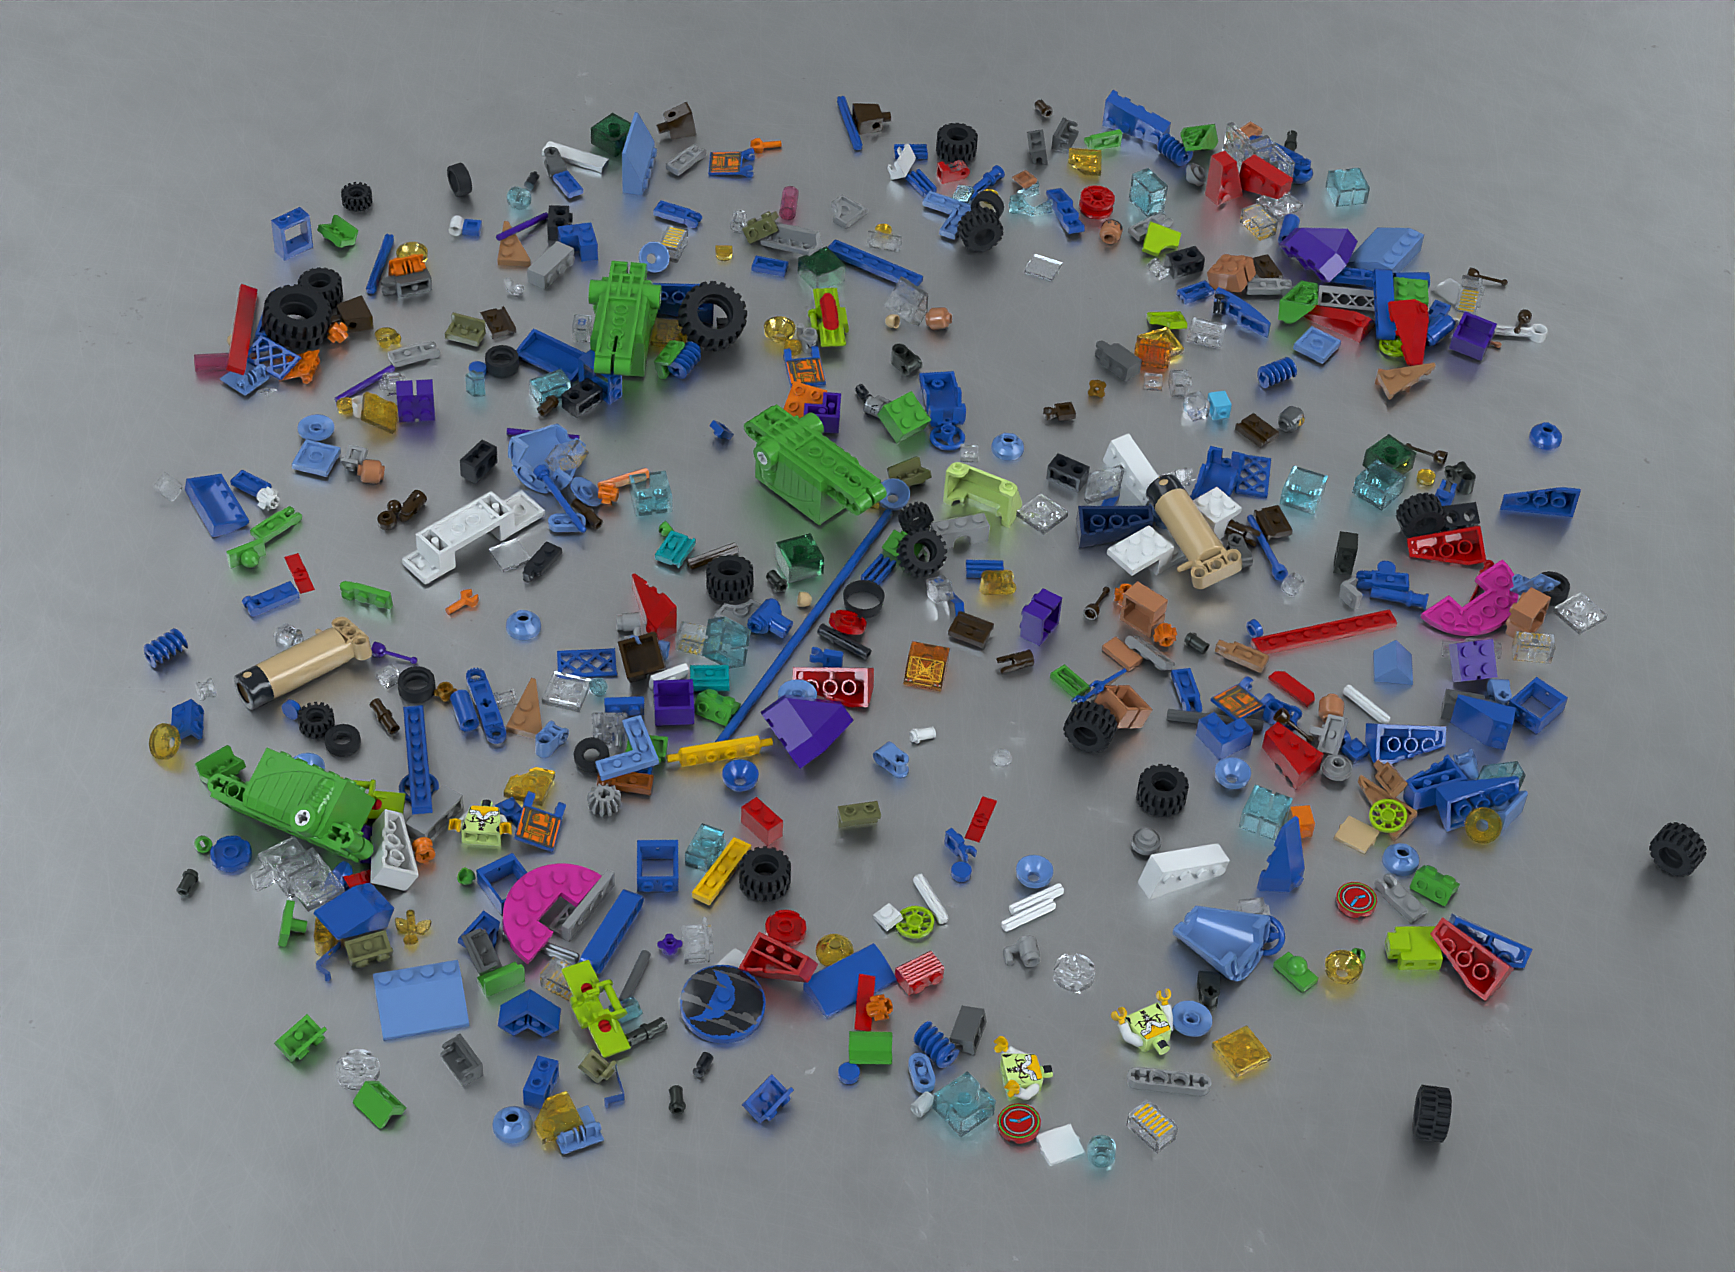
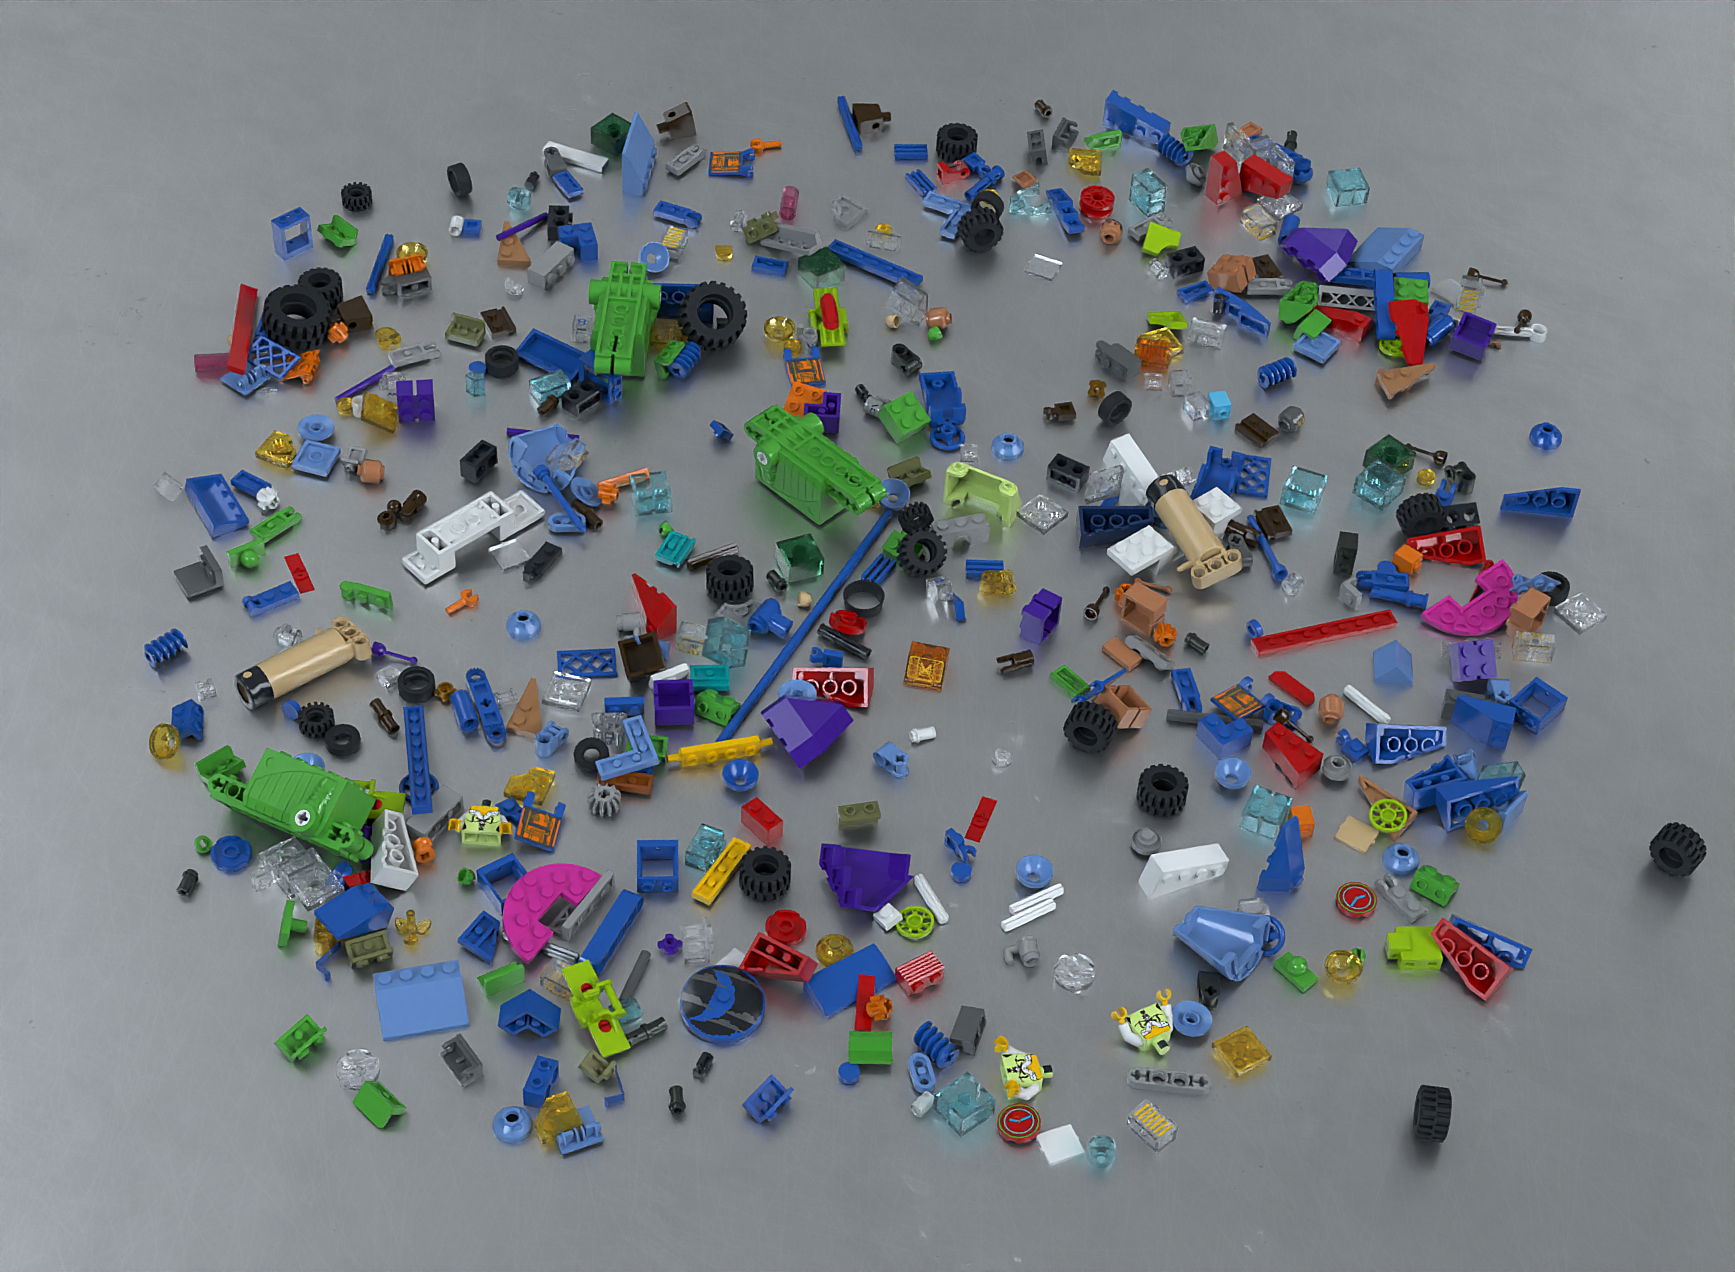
dark grey hinge [461,928,503,976] -> none
clear light blue plate [589,678,608,697] -> none
white hinge [887,143,916,180] -> none
dark brown plate [948,611,994,648] -> none
clear light blue plate [952,185,975,203] -> none
medium nougat hinge [1215,639,1270,673] -> none
light grey hinge [1309,714,1349,755] -> none
medium nougat hinge [1373,759,1408,798] -> none
none -> dark grey bracket [174,545,224,598]
none -> clear yellow plate [255,430,297,469]
none -> dark purple panel [819,843,914,912]
none -> bright green hinge [927,326,942,341]
none -> blue plate [962,152,991,178]
none -> black tyre [1098,391,1132,426]
none -> nougat hinge [1134,578,1172,593]
none -> bright green panel [1292,309,1331,340]
none -> orange brick [1392,544,1423,577]

